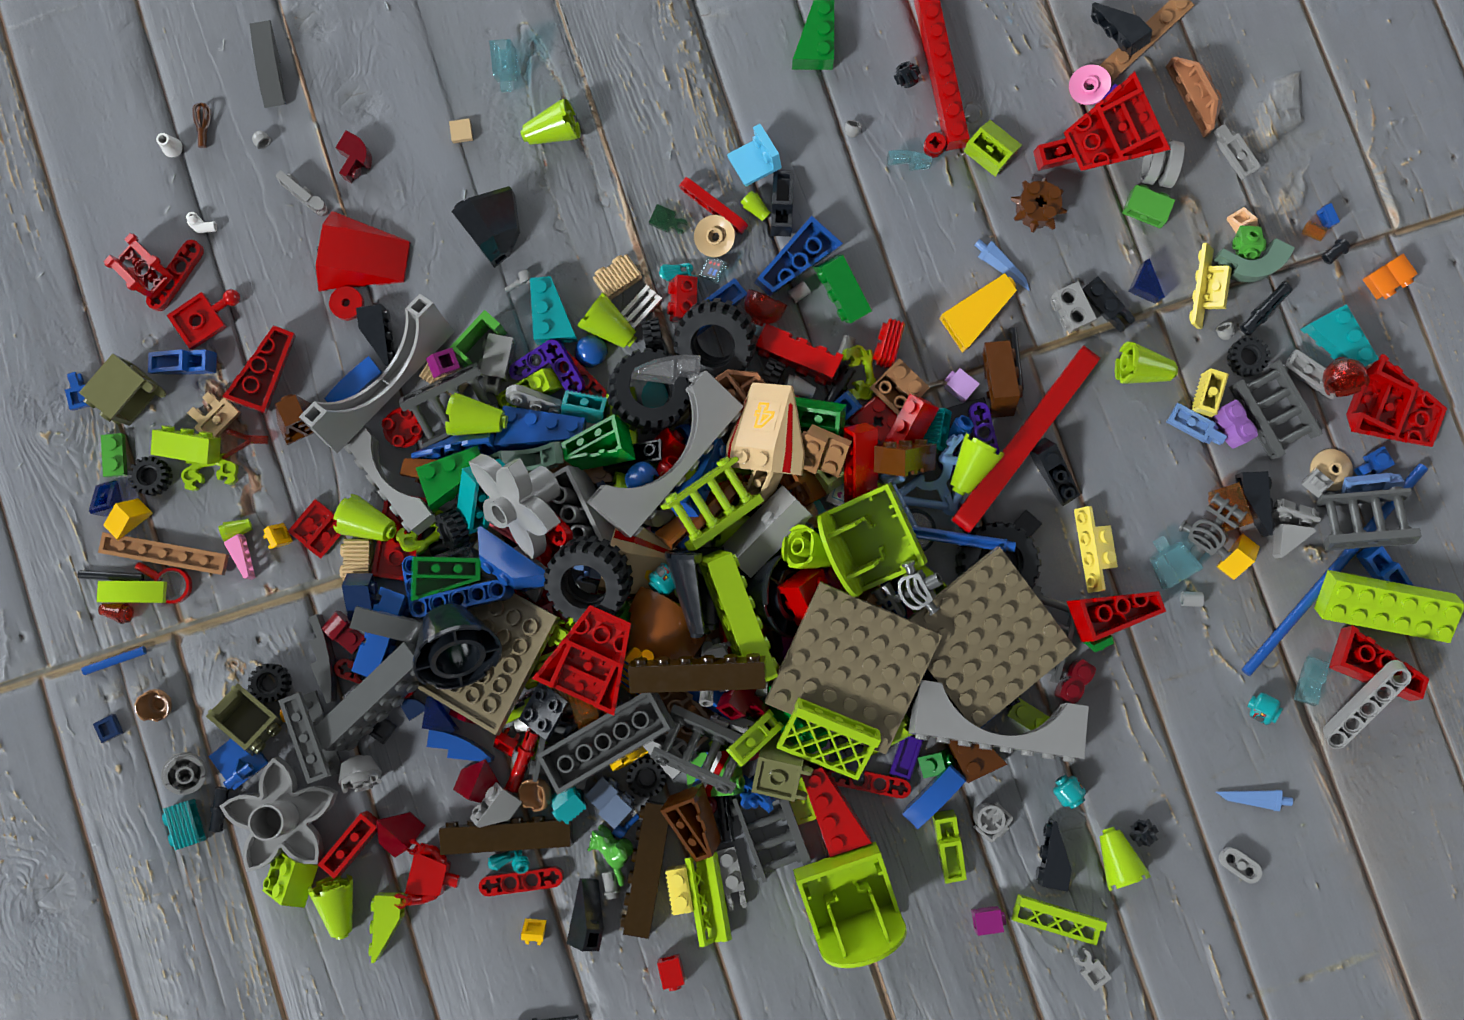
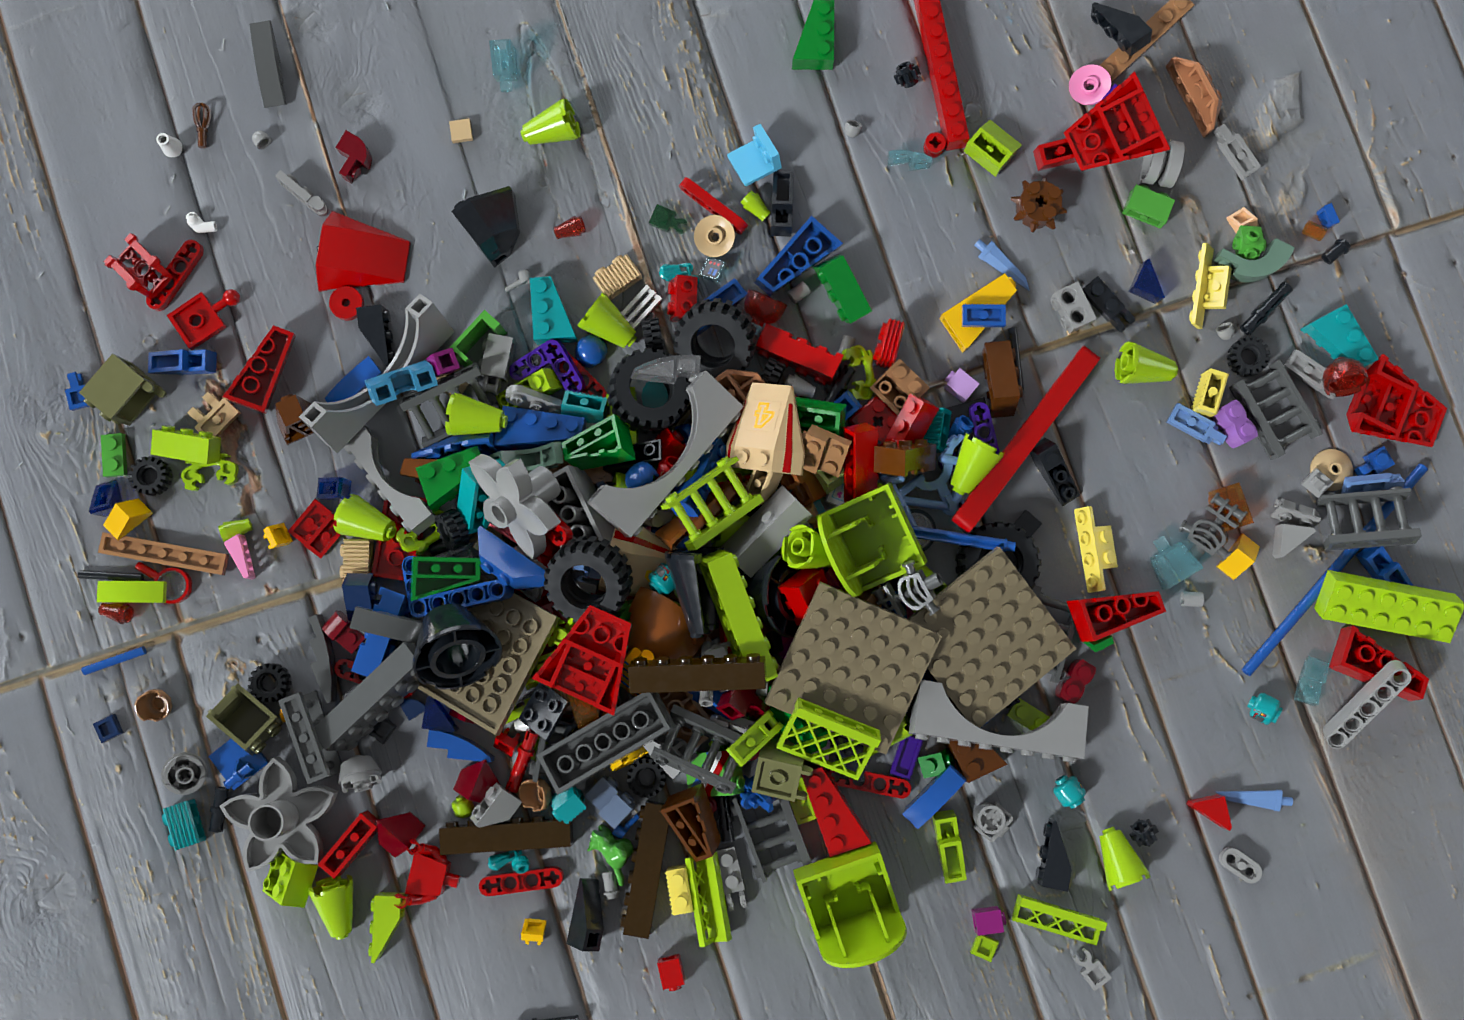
clear red plant [222,429,269,459] -> none
red dish [381,407,423,448] -> none
black slope [1235,471,1275,537] -> none
orange brick [1362,253,1418,300] -> none
none -> clear blue slope [316,477,352,501]
none -> dark azure arch [364,360,438,406]
none -> lime piece [451,795,475,818]
none -> clear red cone [553,216,586,239]
none -> blue plate [962,304,1006,327]
none -> lime tile [970,935,999,962]
none -> red slope [1186,794,1232,831]

